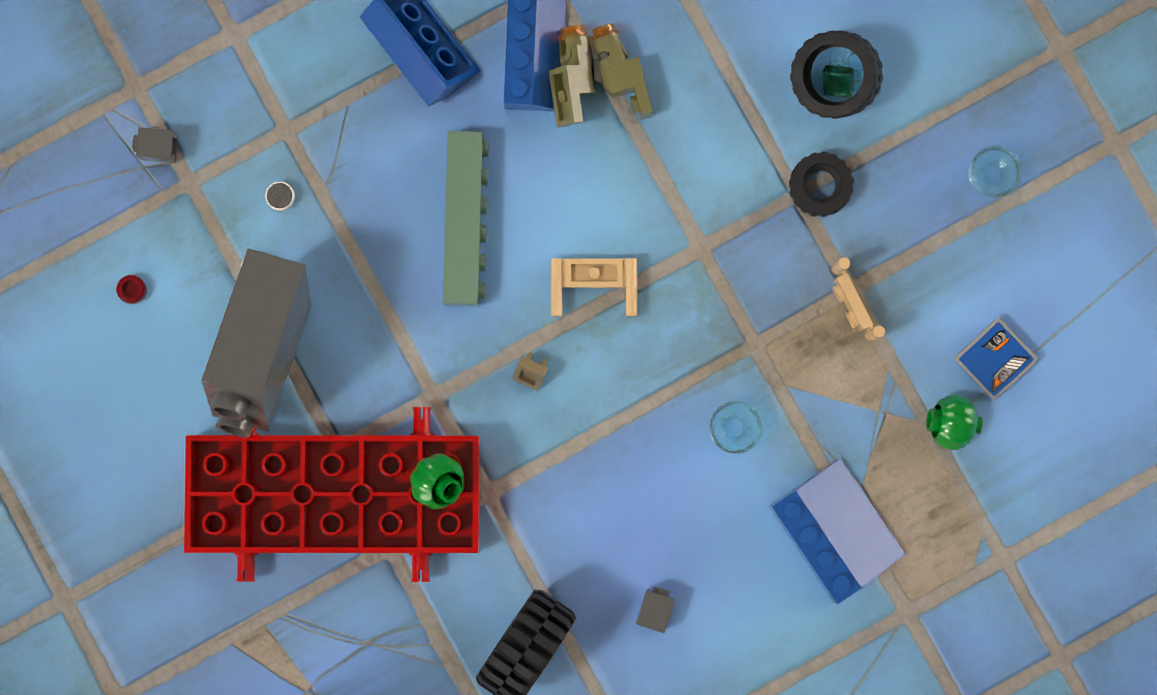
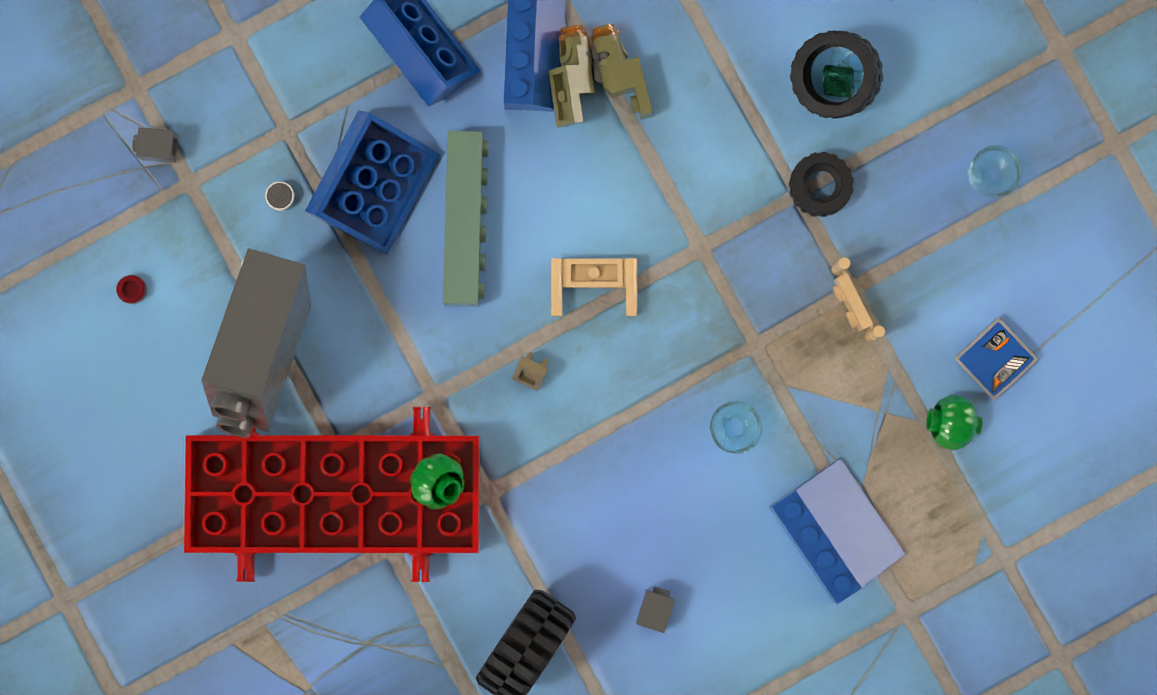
none -> blue slope [305,110,440,255]

